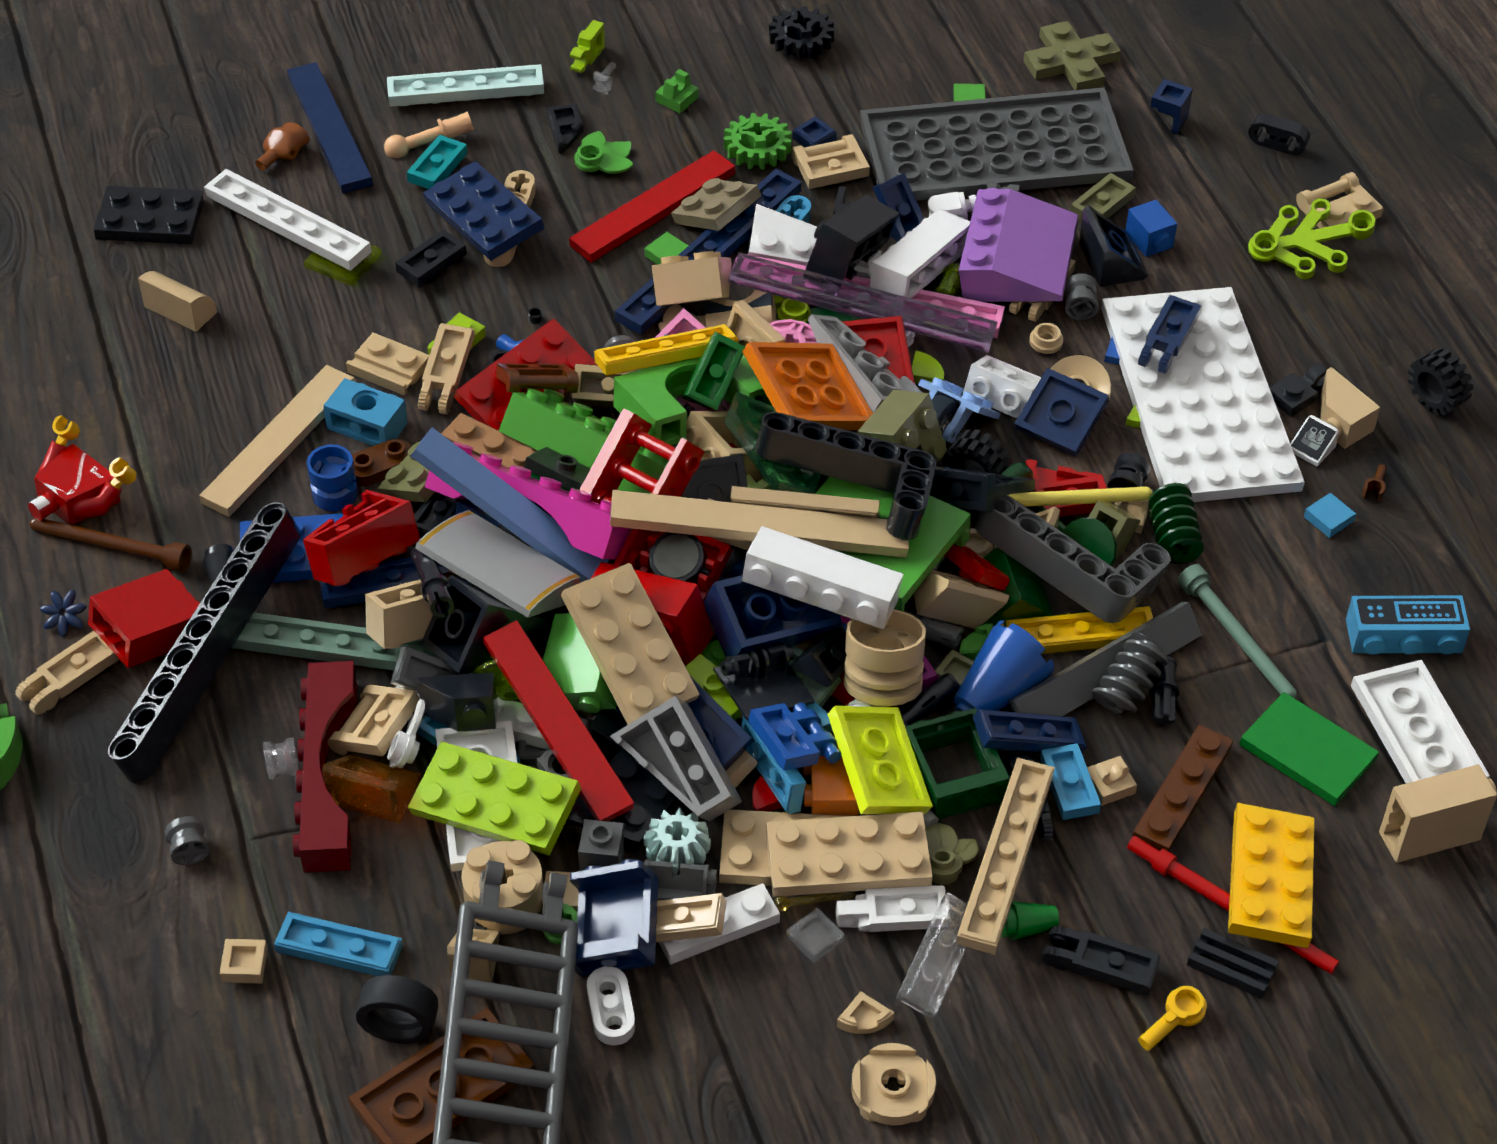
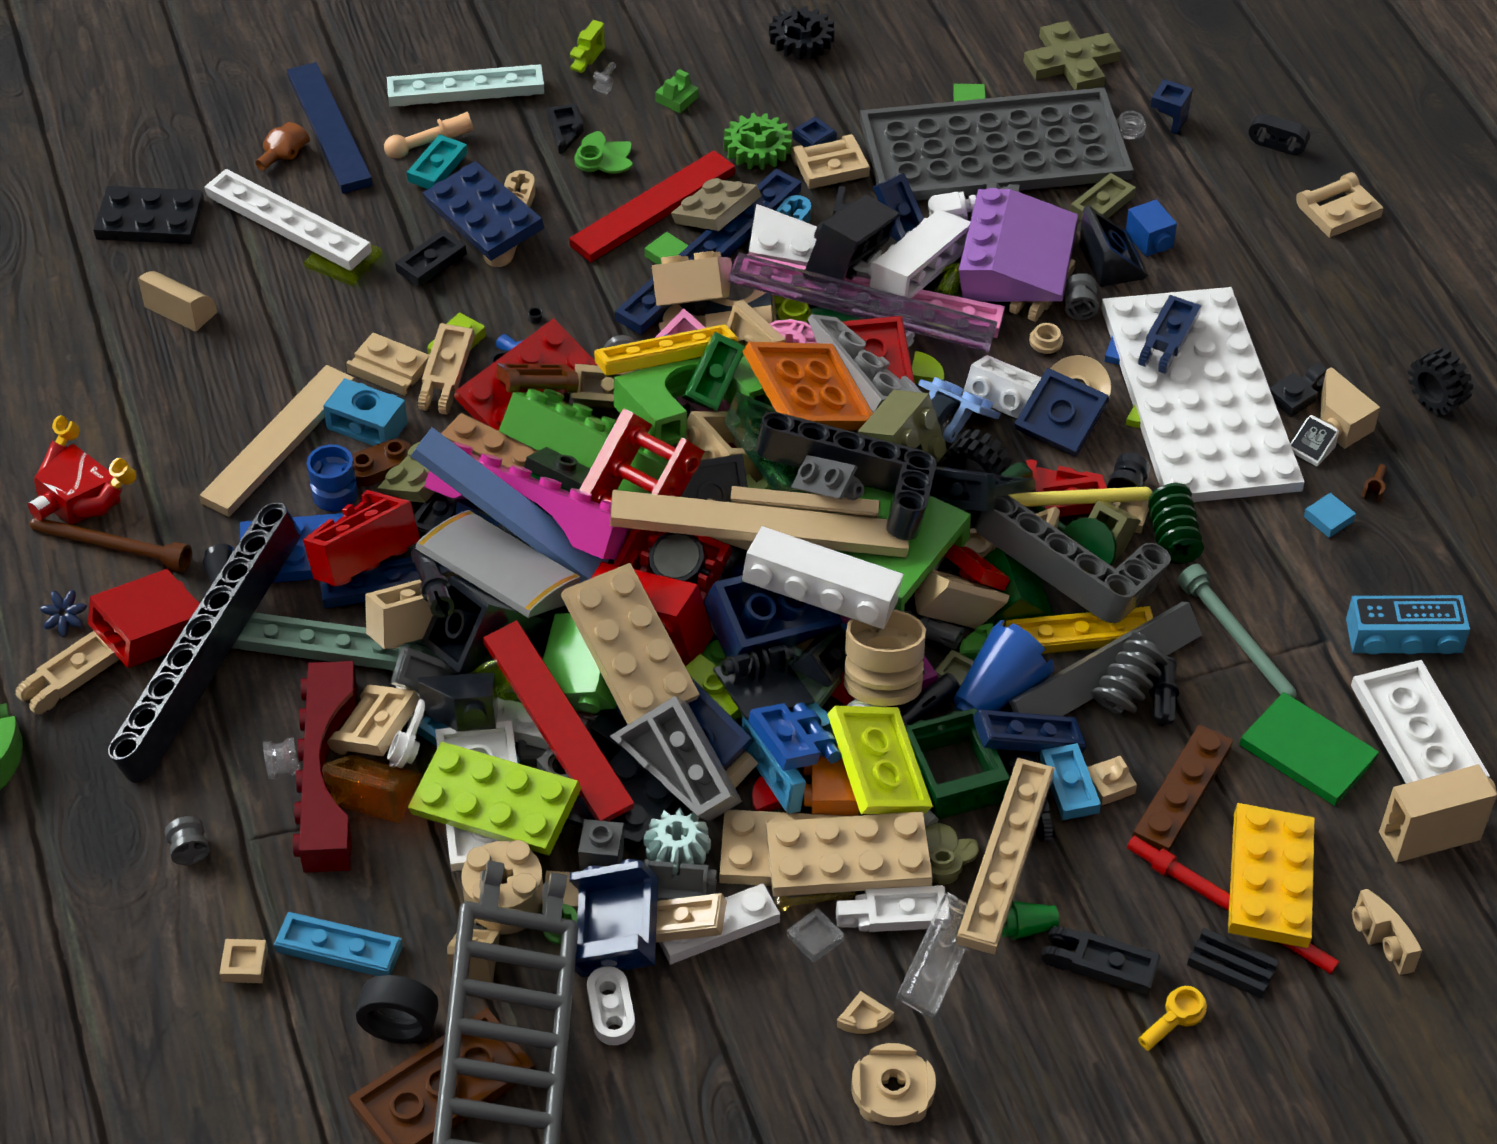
lime plant [1248,198,1375,279] -> none
none -> dark grey hinge [791,455,864,500]
none -> clear plate [1116,111,1146,139]
none -> tan slope [1352,889,1422,975]

